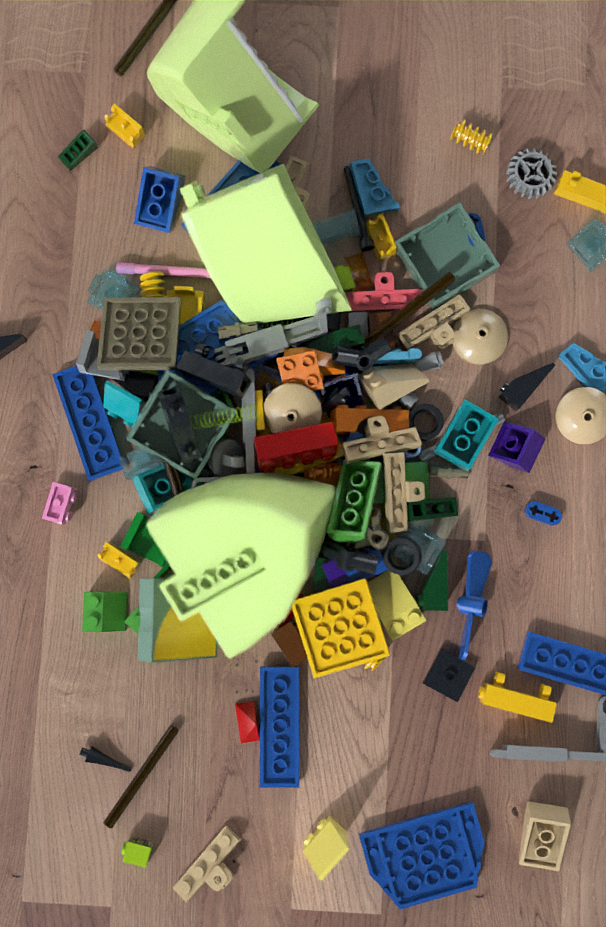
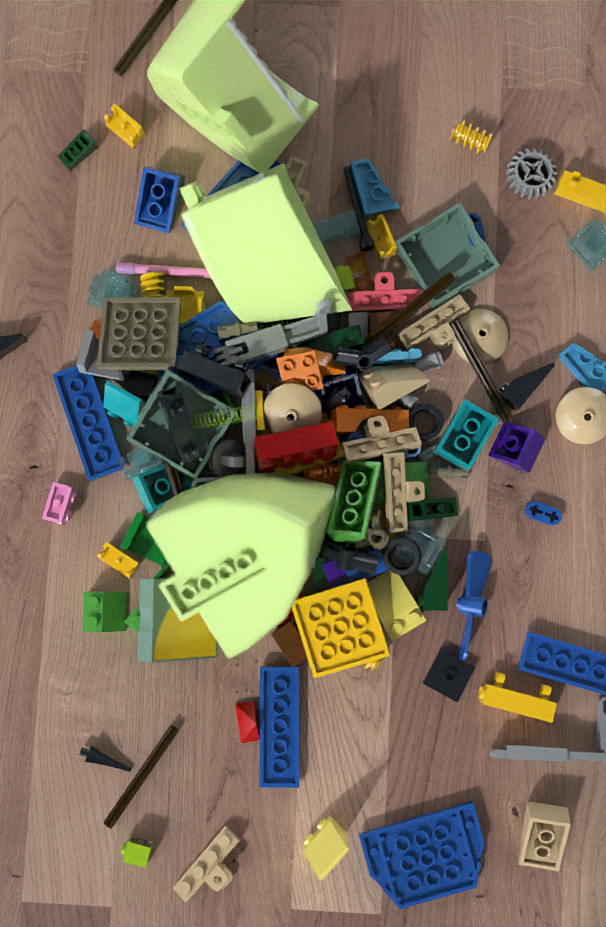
none -> dark brown axle [450,320,513,423]

